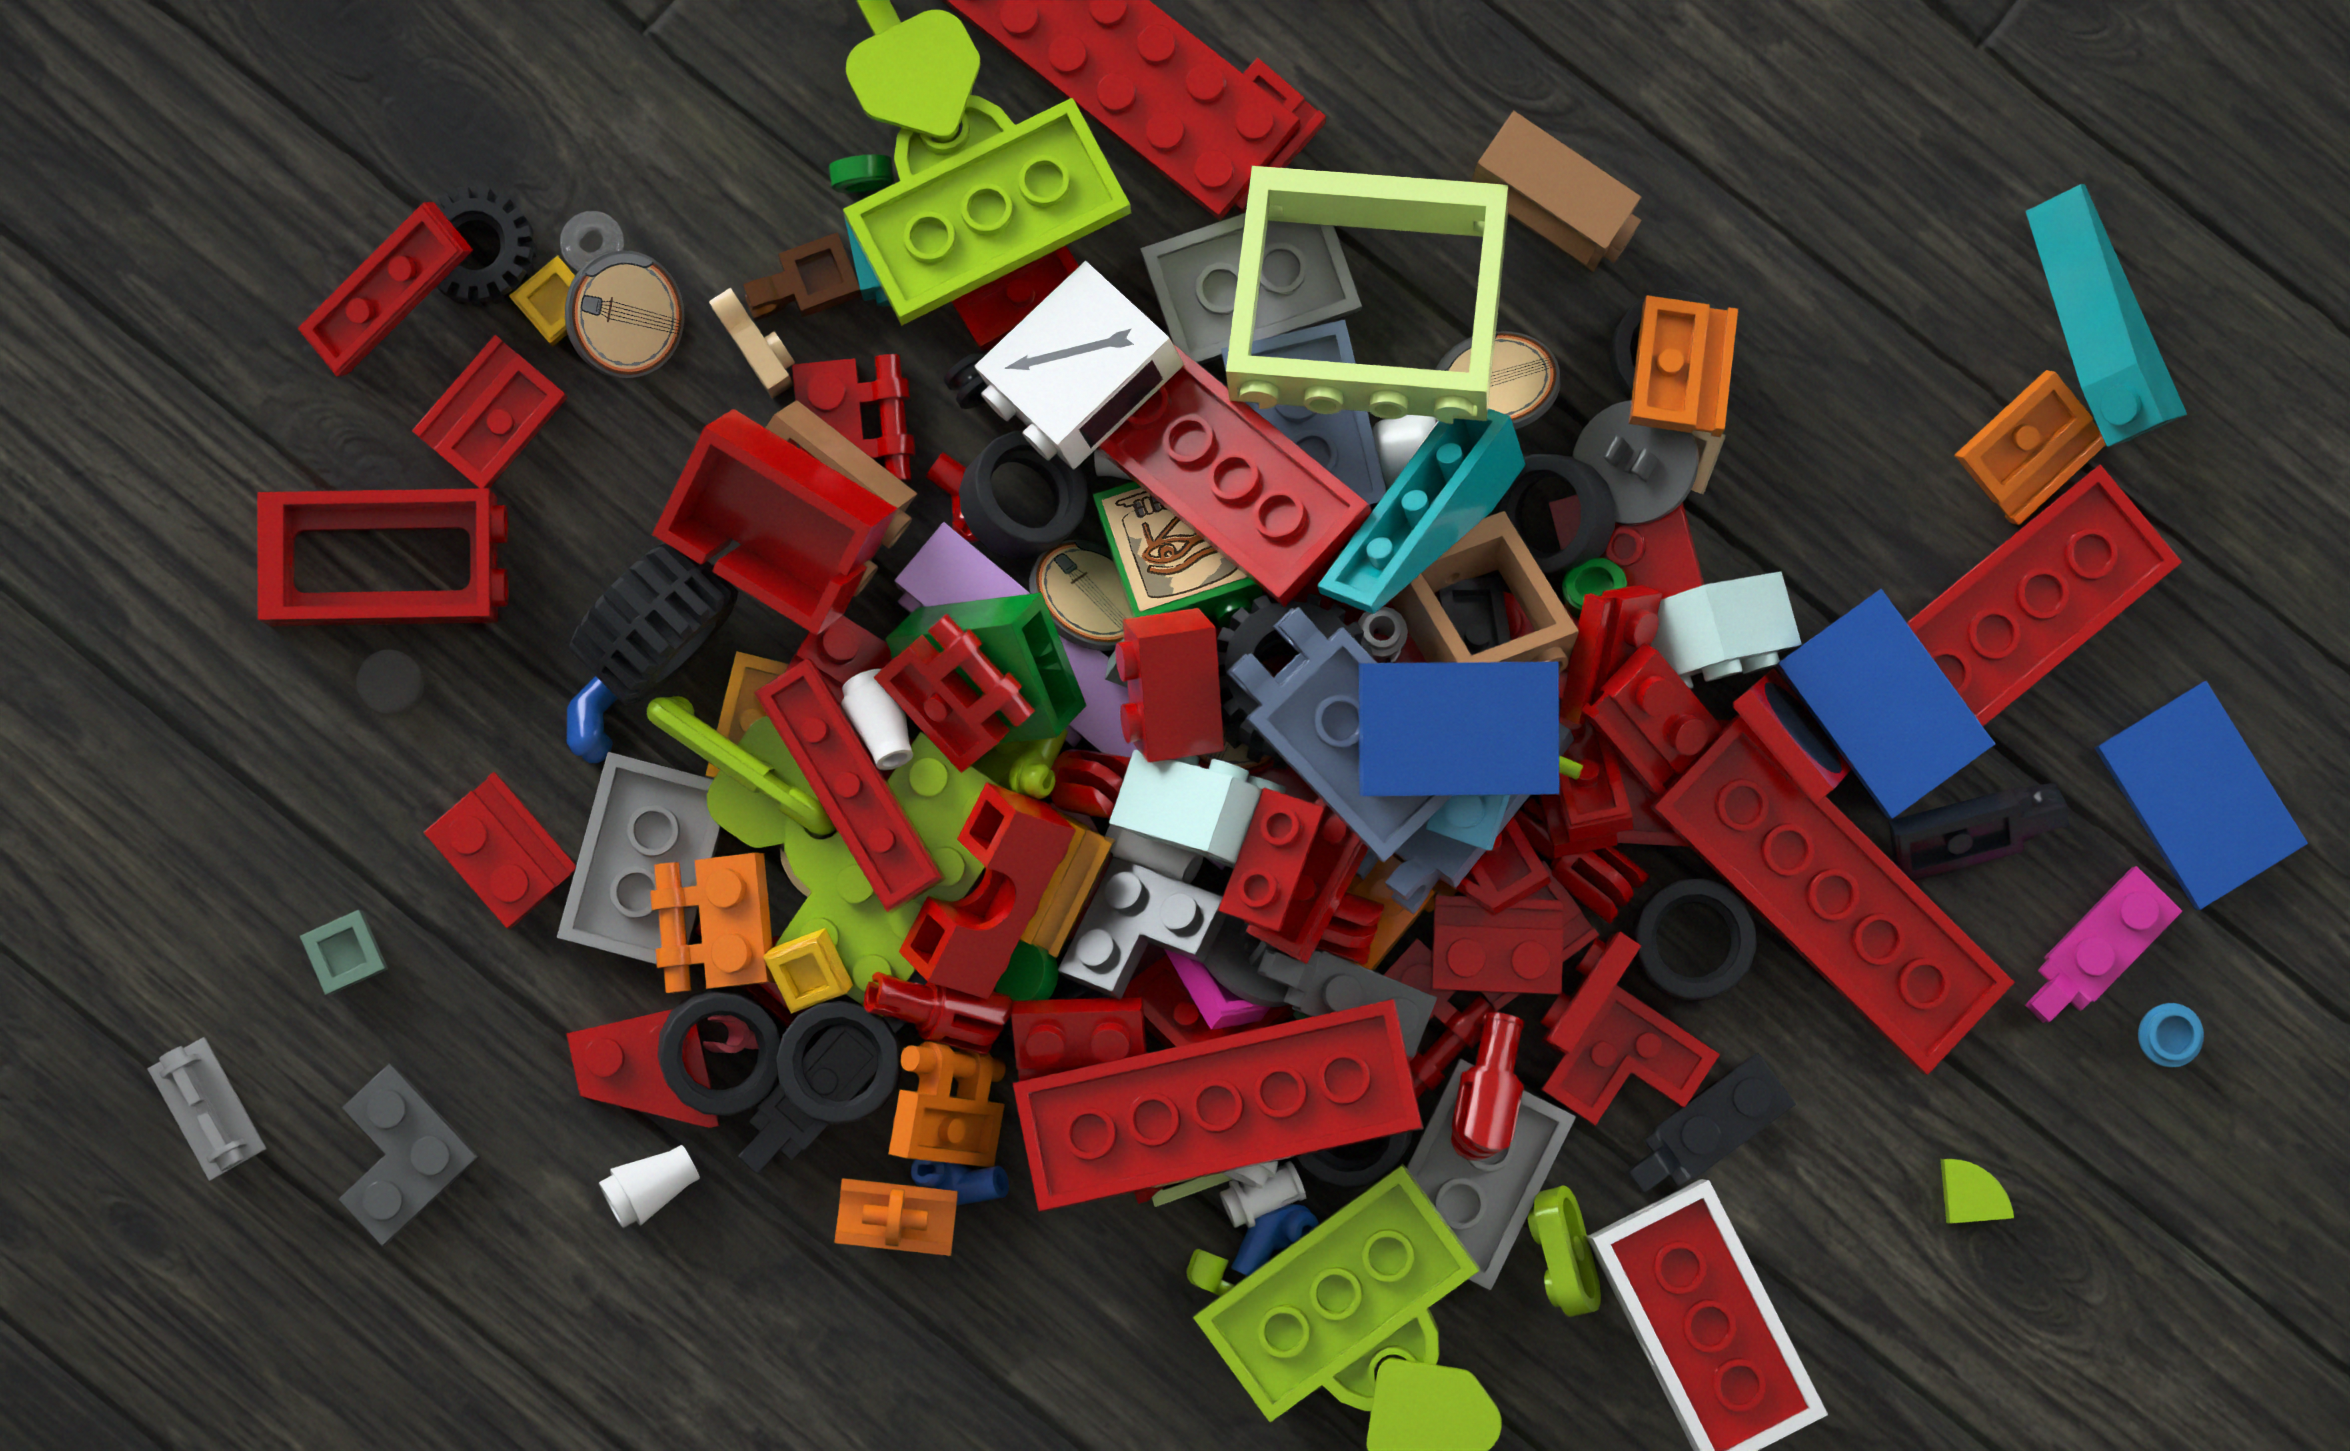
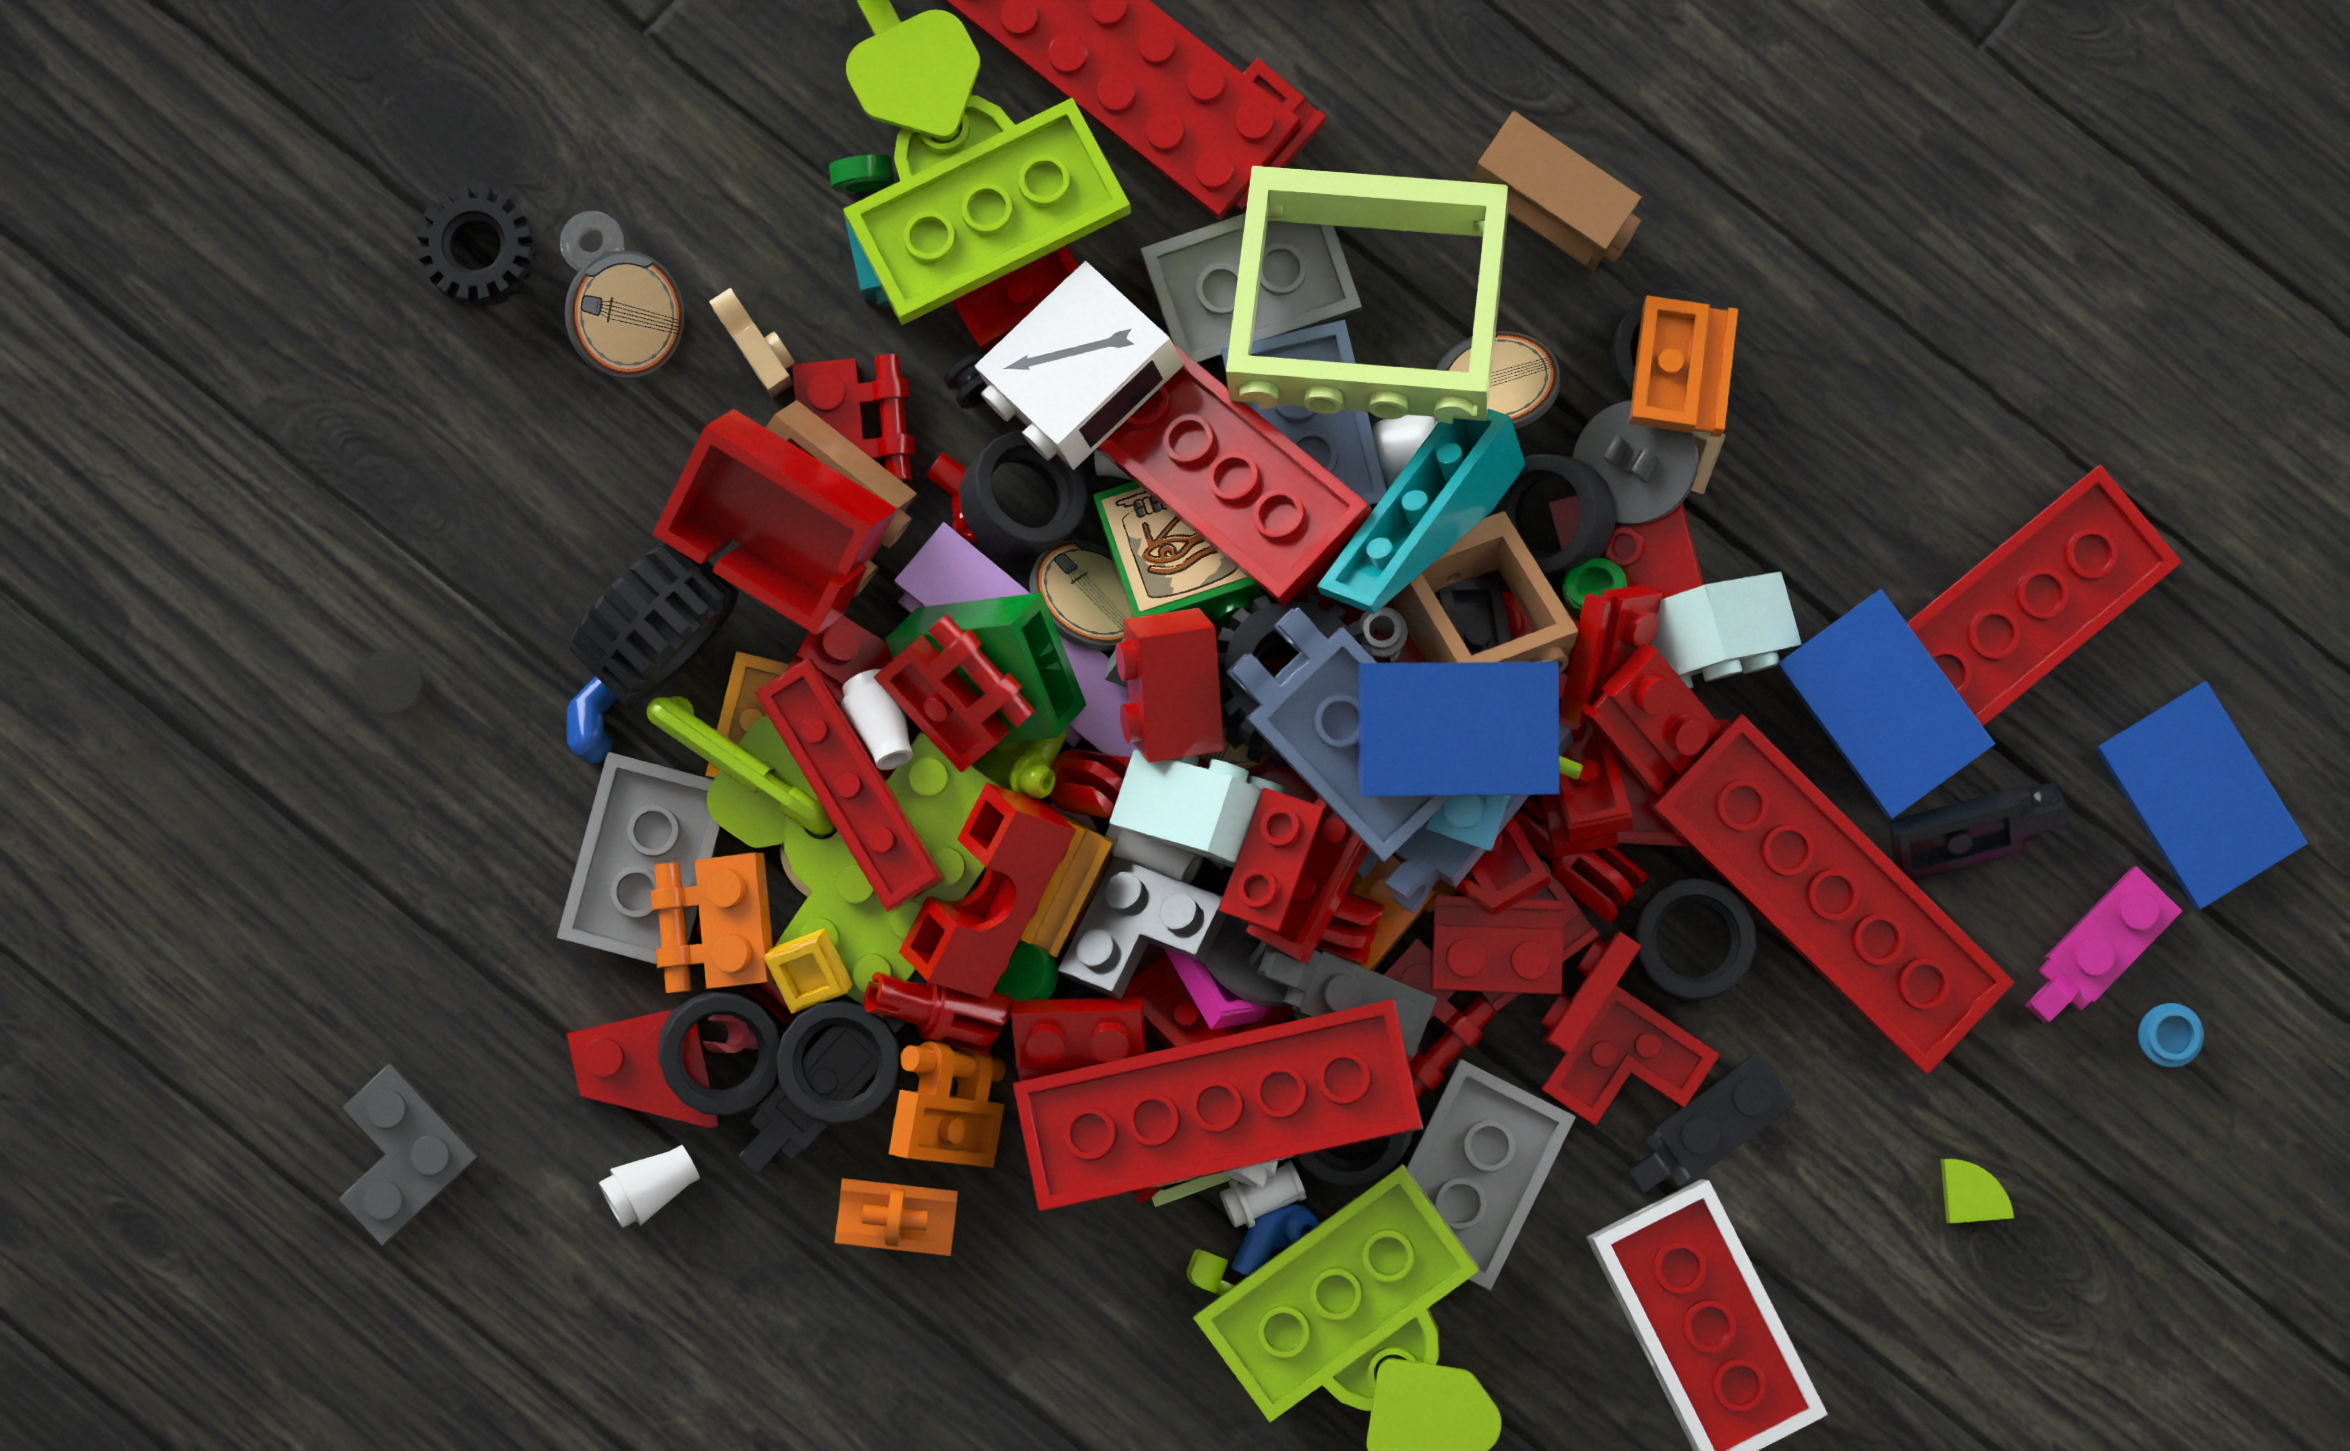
light grey hinge [148,1037,267,1181] -> none
red piece [257,488,509,626] -> none
red tile [297,202,473,376] -> none
sand green plate [300,910,388,995] -> none
red plate [412,335,568,489] -> none
red plate [423,772,576,930] -> none
yellow tile [509,255,575,347] -> none
reddish brown plate [743,232,861,322] -> none
blue arm [910,1159,1009,1205] -> none
red arm [1451,1012,1525,1161] -> none
lime plate [1528,1186,1601,1317] -> none
red tile [1733,668,1852,803] -> none
orange plate [1954,370,2106,525] -> none
teal slope [2026,184,2188,447] -> none

